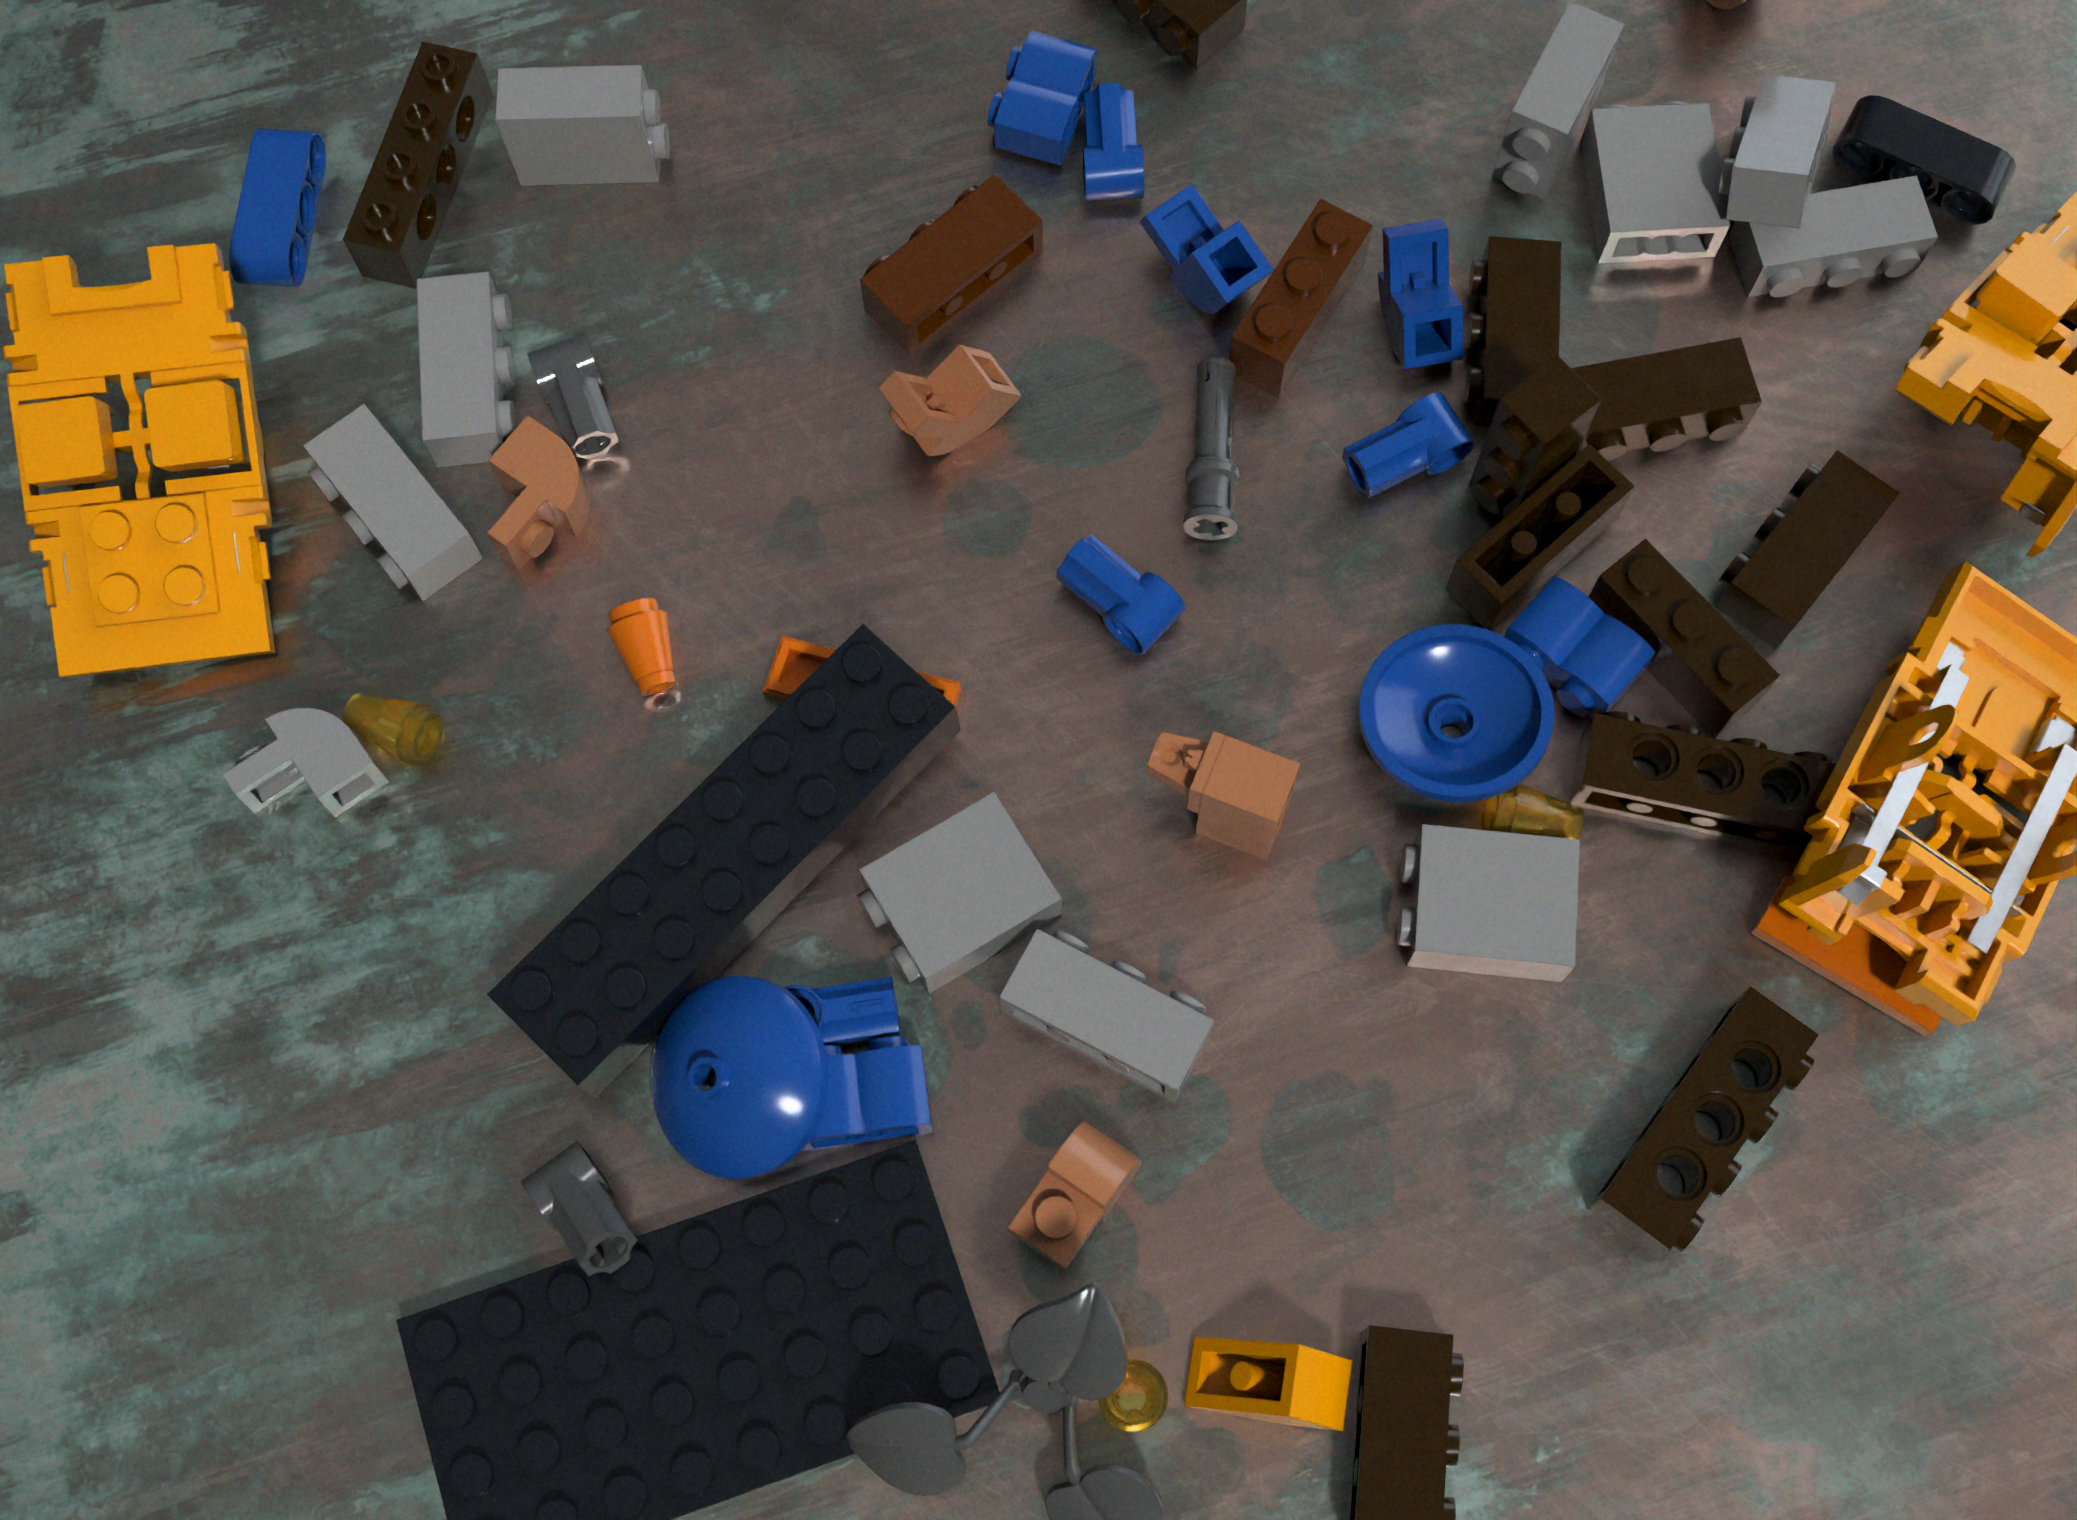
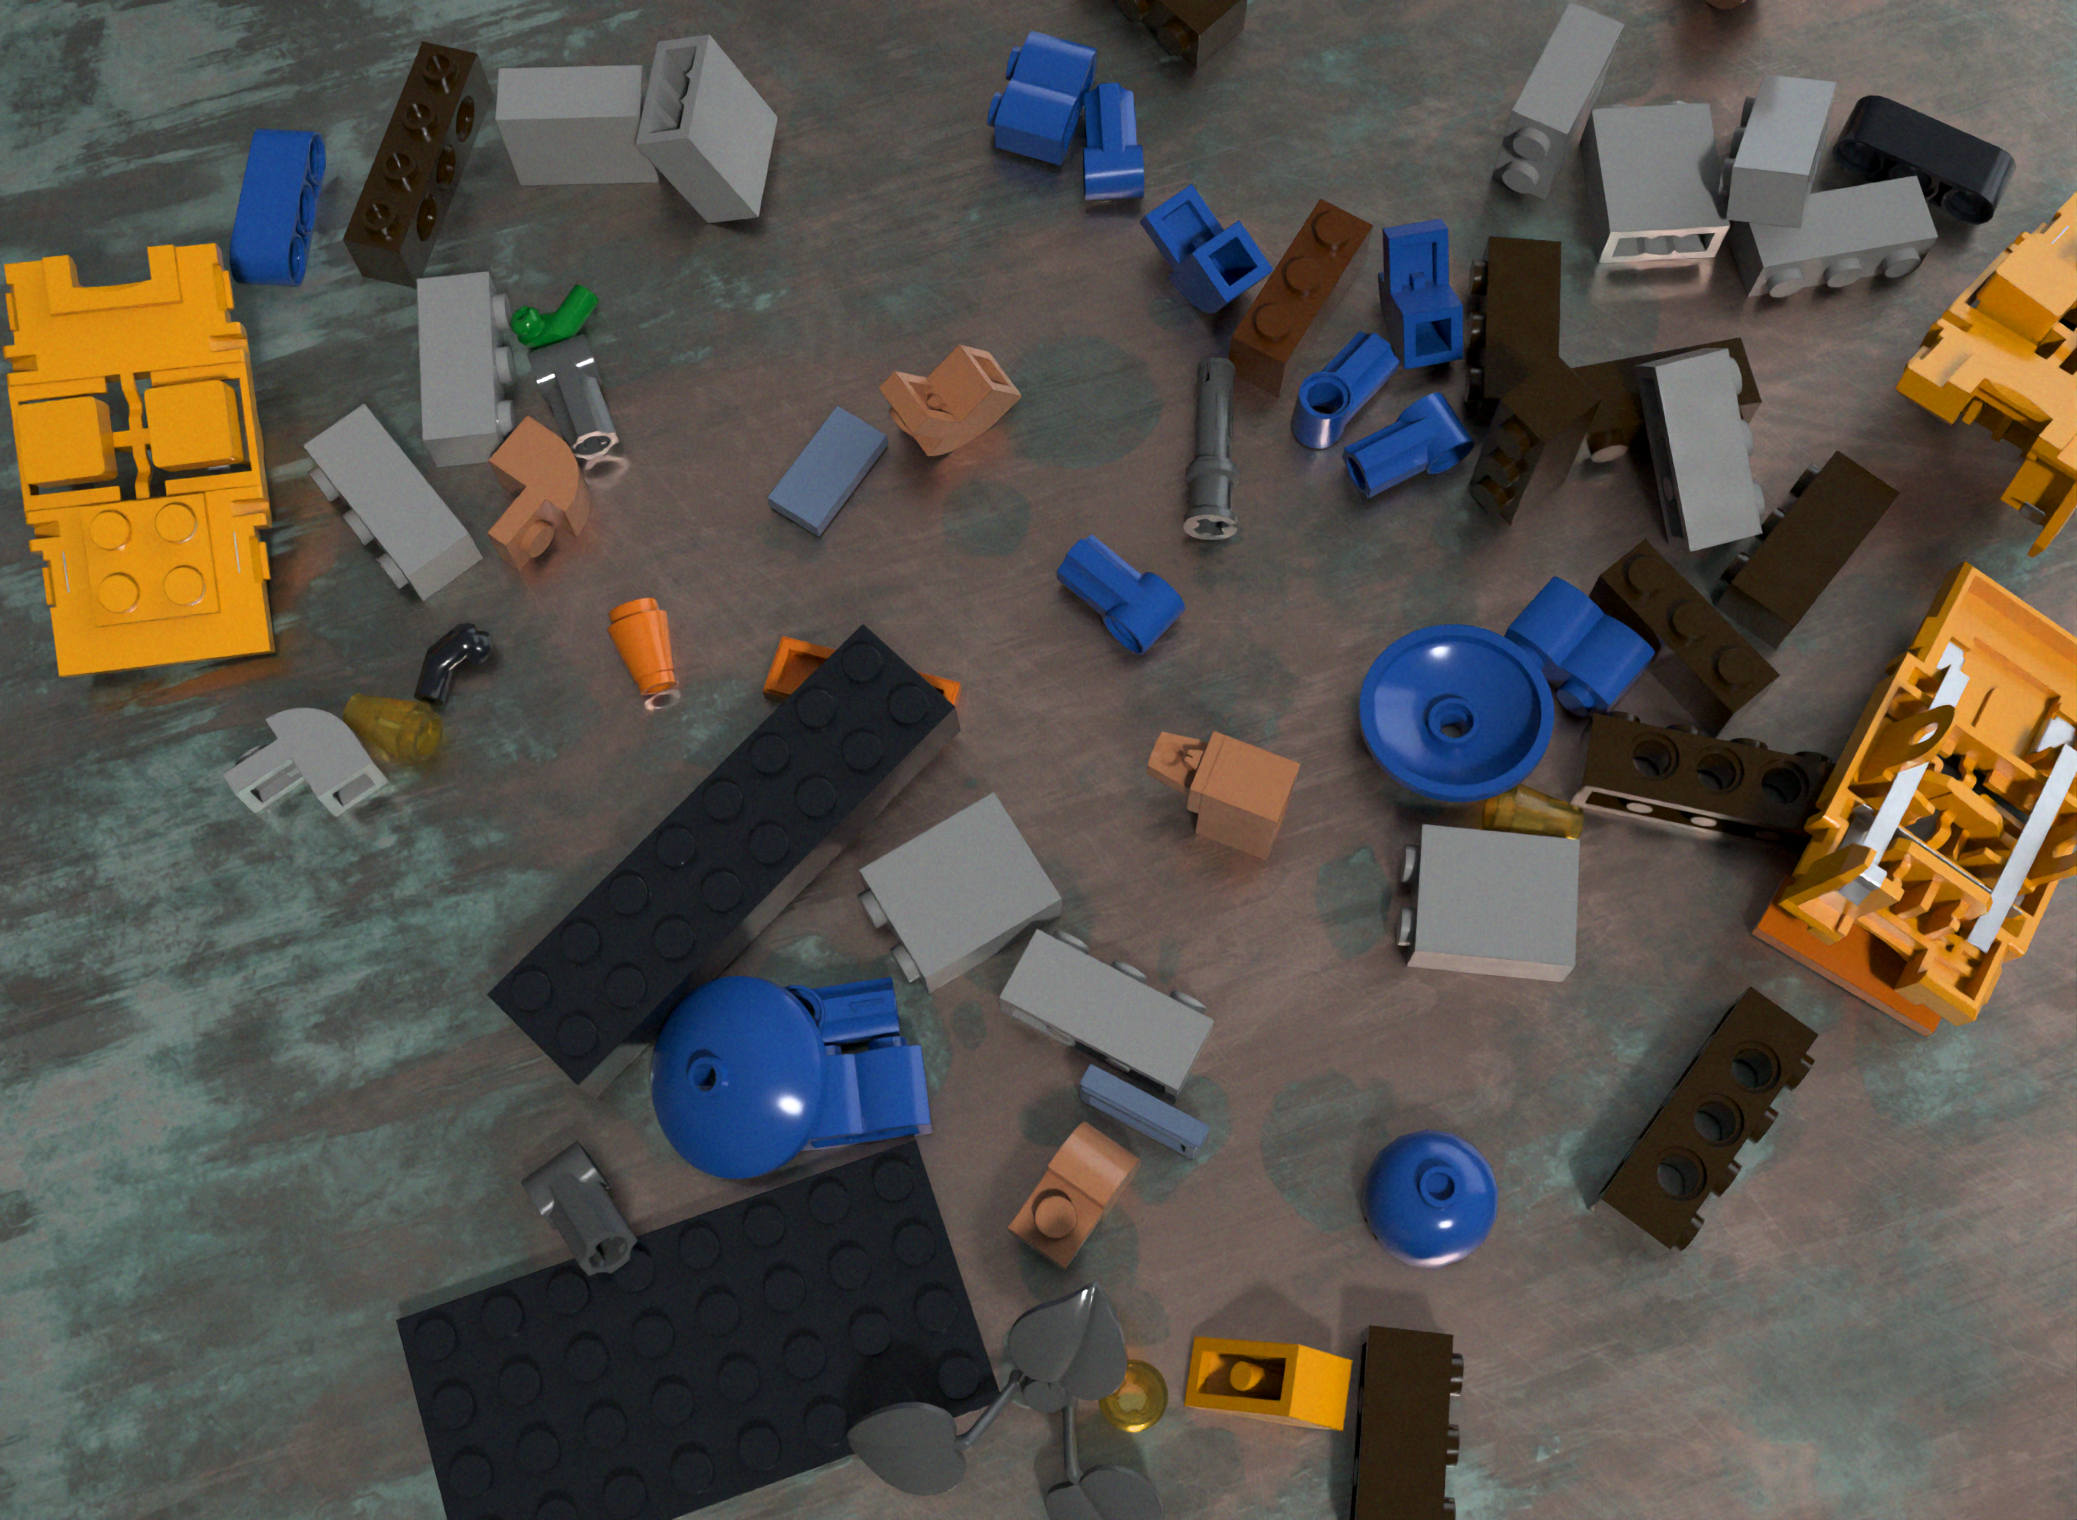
reddish brown brick [860,174,1043,356] -> none
dark brown brick [1445,444,1635,631] -> none
none -> black arm [414,623,493,706]
none -> green arm [510,284,599,349]
none -> light grey brick [635,34,778,223]
none -> sand blue tile [767,406,888,537]
none -> sand blue tile [1079,1063,1210,1160]
none -> blue piece [1291,331,1400,449]
none -> blue cylinder [1361,1129,1499,1269]
none -> light grey brick [1634,348,1765,552]

